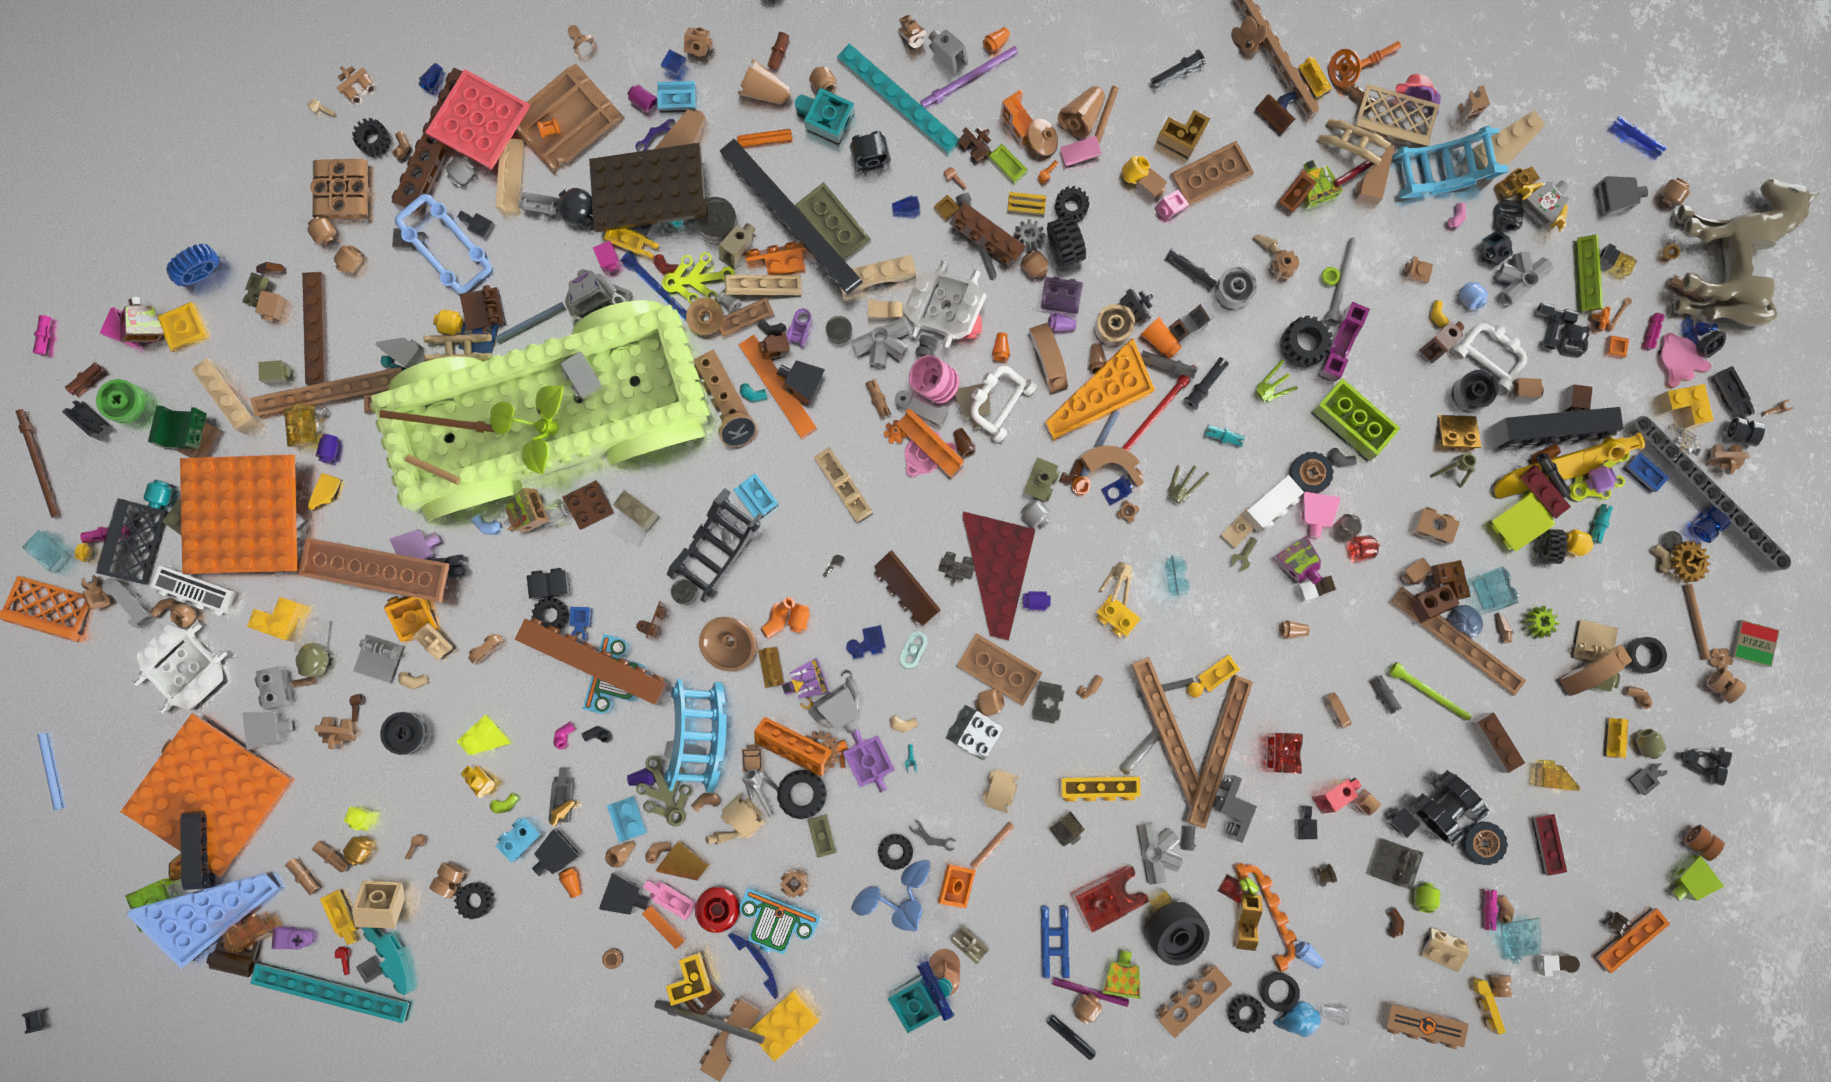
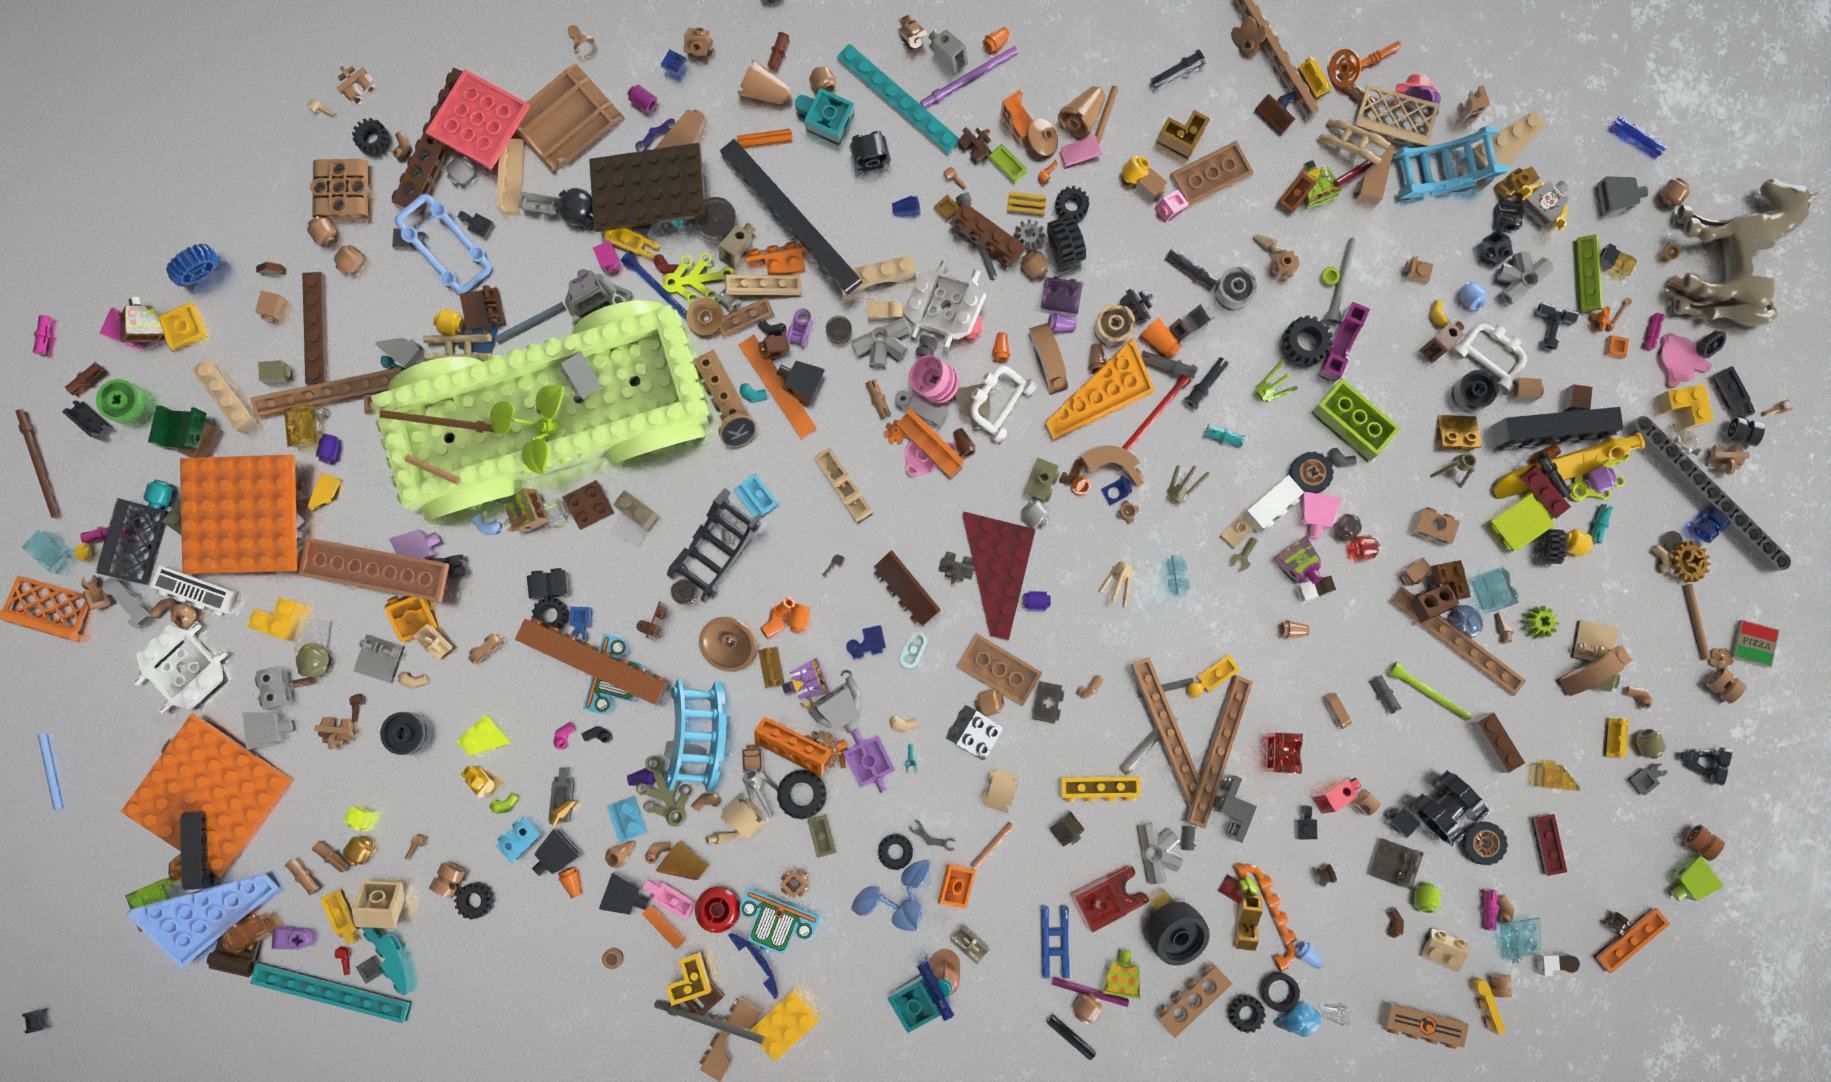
olive plate [242,272,269,308] -> none
clear blue cone [418,63,443,92] -> none
orange bush [537,117,561,139] -> none
medium azure plate [657,81,696,111] -> none
olive tile [795,182,871,261] -> none
sand blue bar [1079,410,1120,476] -> none
yellow brick [1095,595,1141,638] -> none
bright pink arm [1447,203,1466,228] -> none
black piece [1560,324,1590,357] -> none
blue plate [1626,452,1669,493] -> none
black tyre [1626,637,1667,674] -> none
clear blue plant [1684,318,1718,346] -> none

